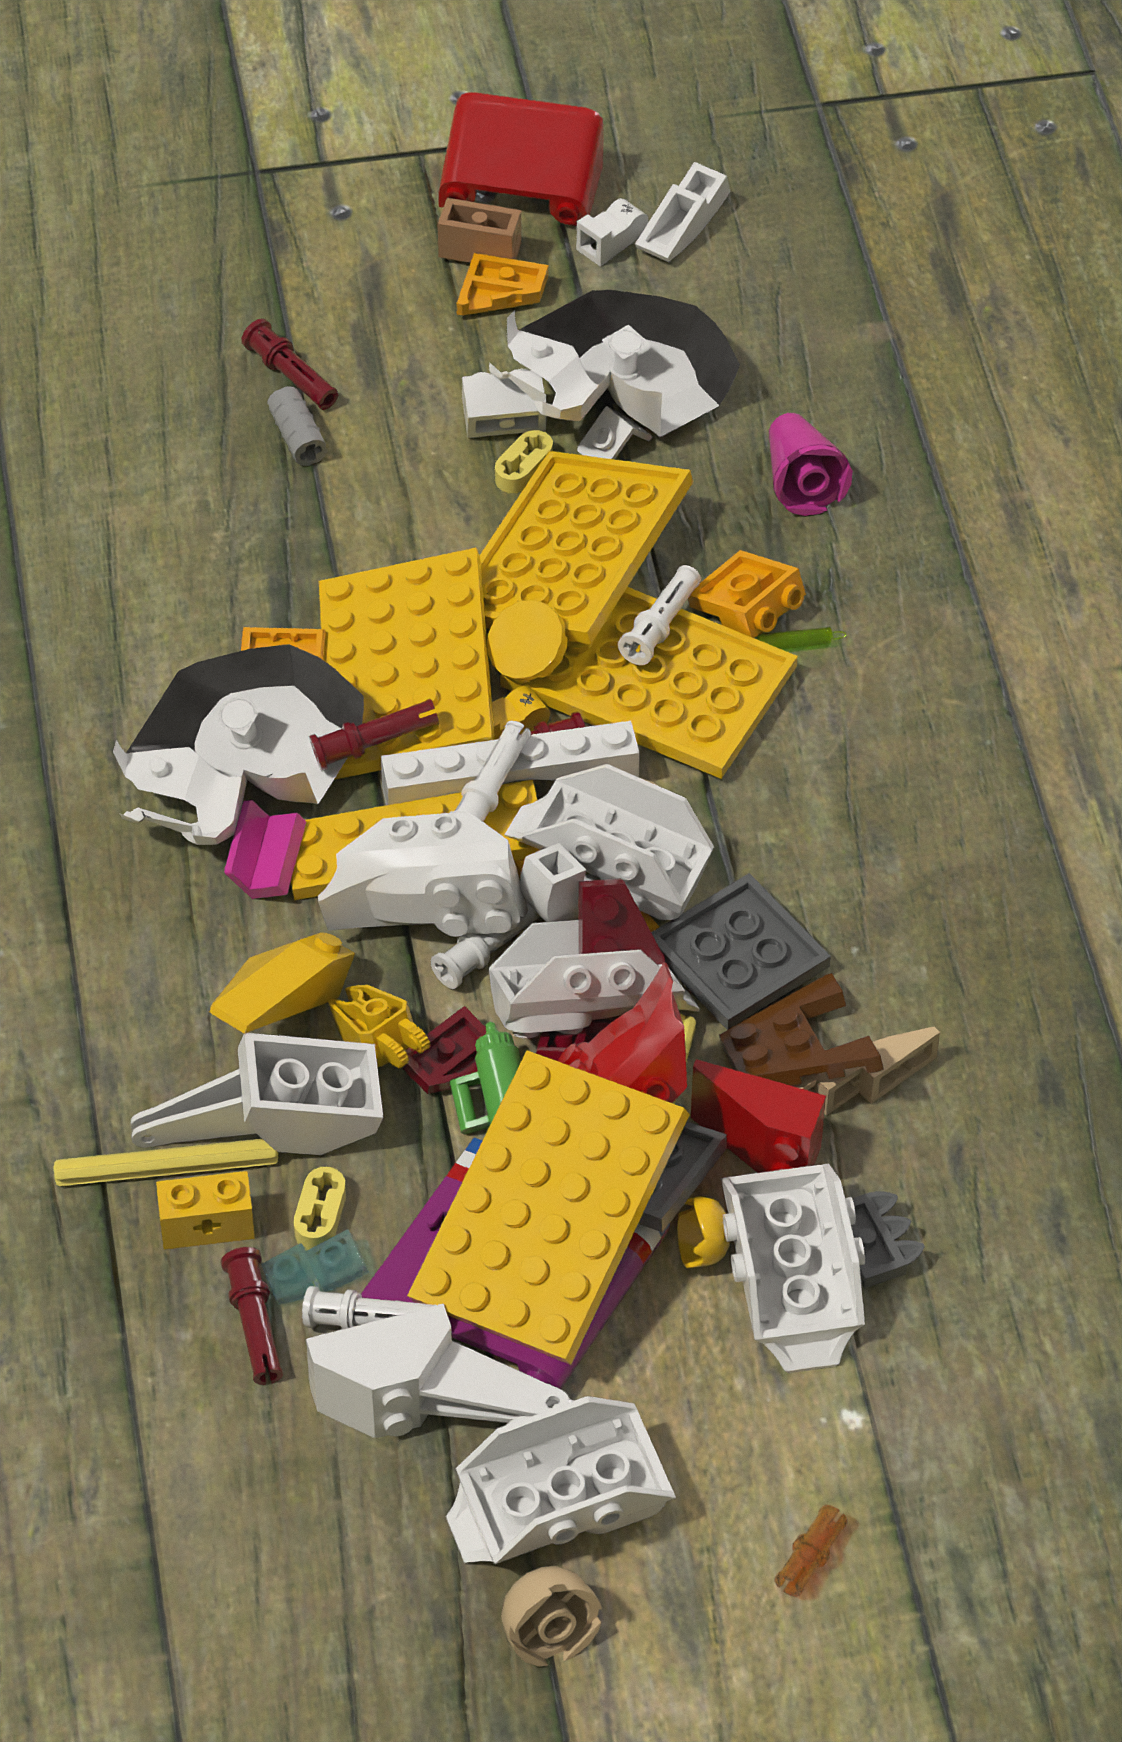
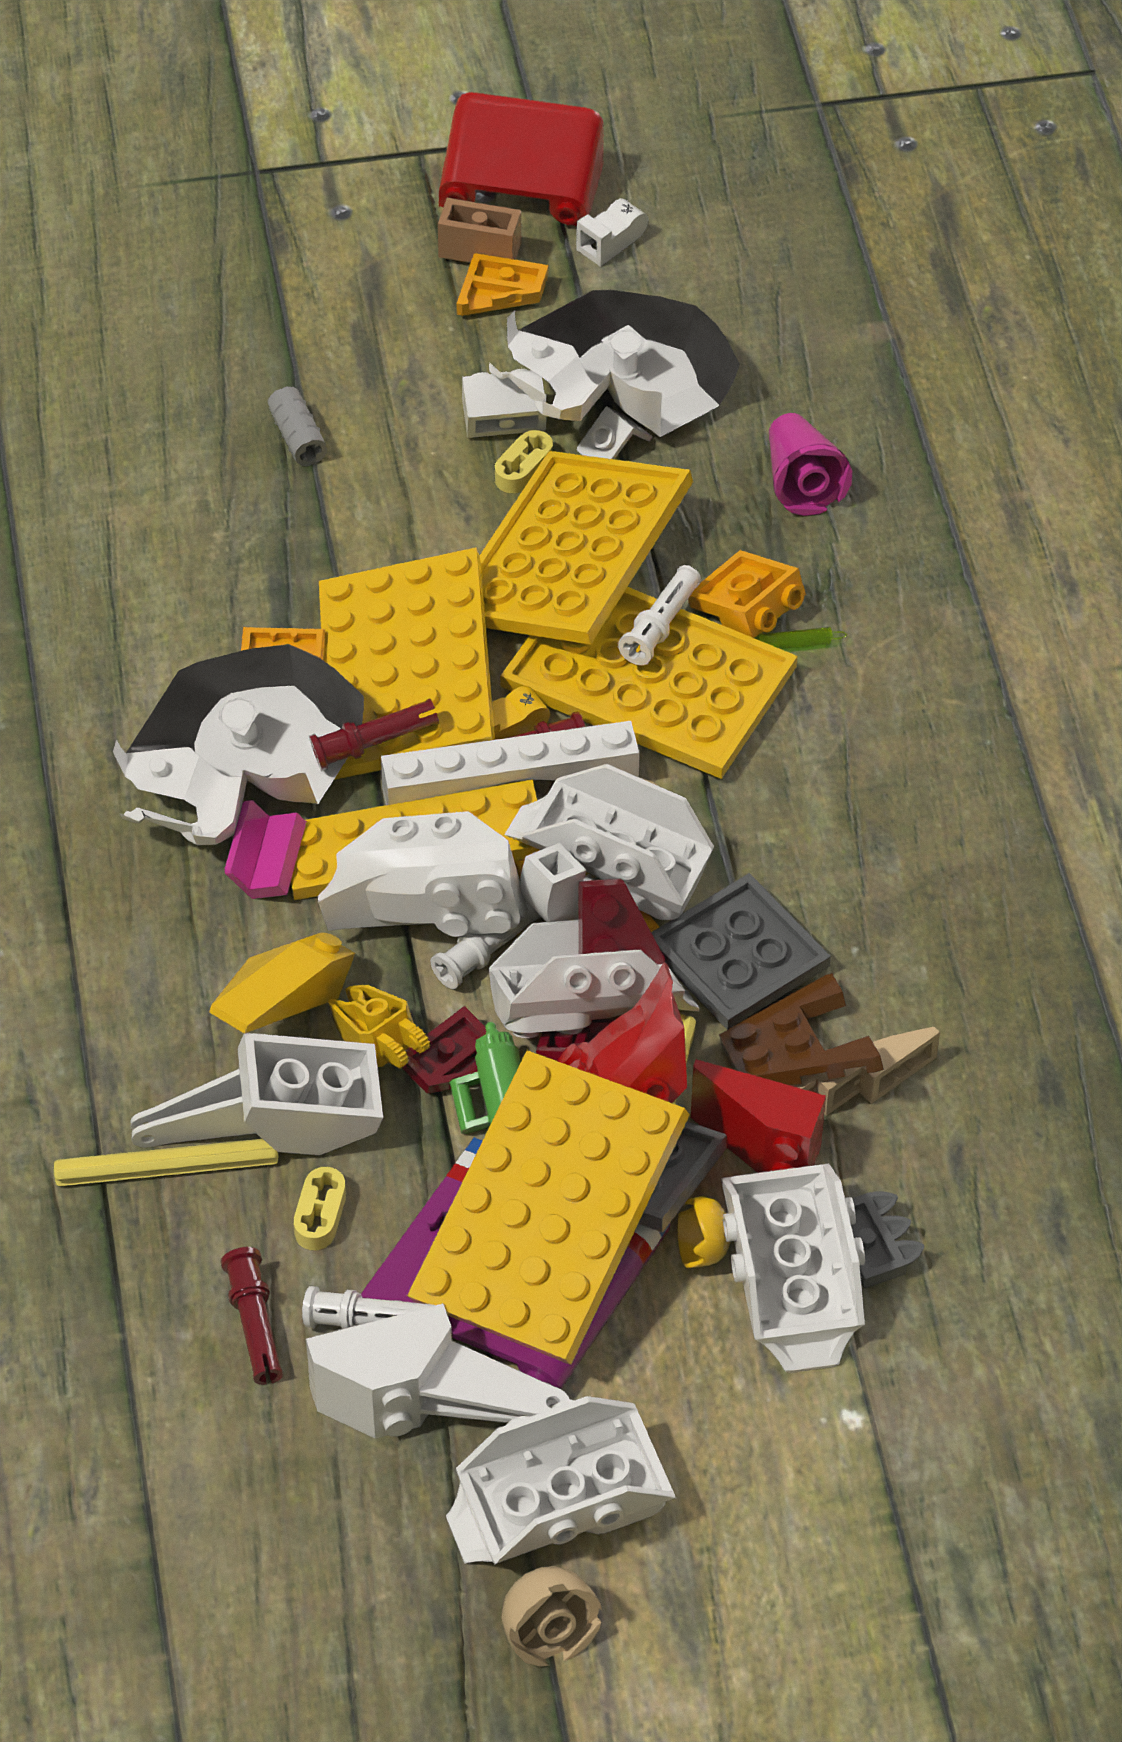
yellow brick [156,1171,255,1250] -> none
dark red pin [241,318,339,410] -> none
clear light blue slope [261,1229,370,1304] -> none
white pin [449,721,531,822] -> none
yellow tile [487,600,568,683] -> none
white slope [635,162,730,262] -> none
clear orange pin [775,1505,848,1597] -> none

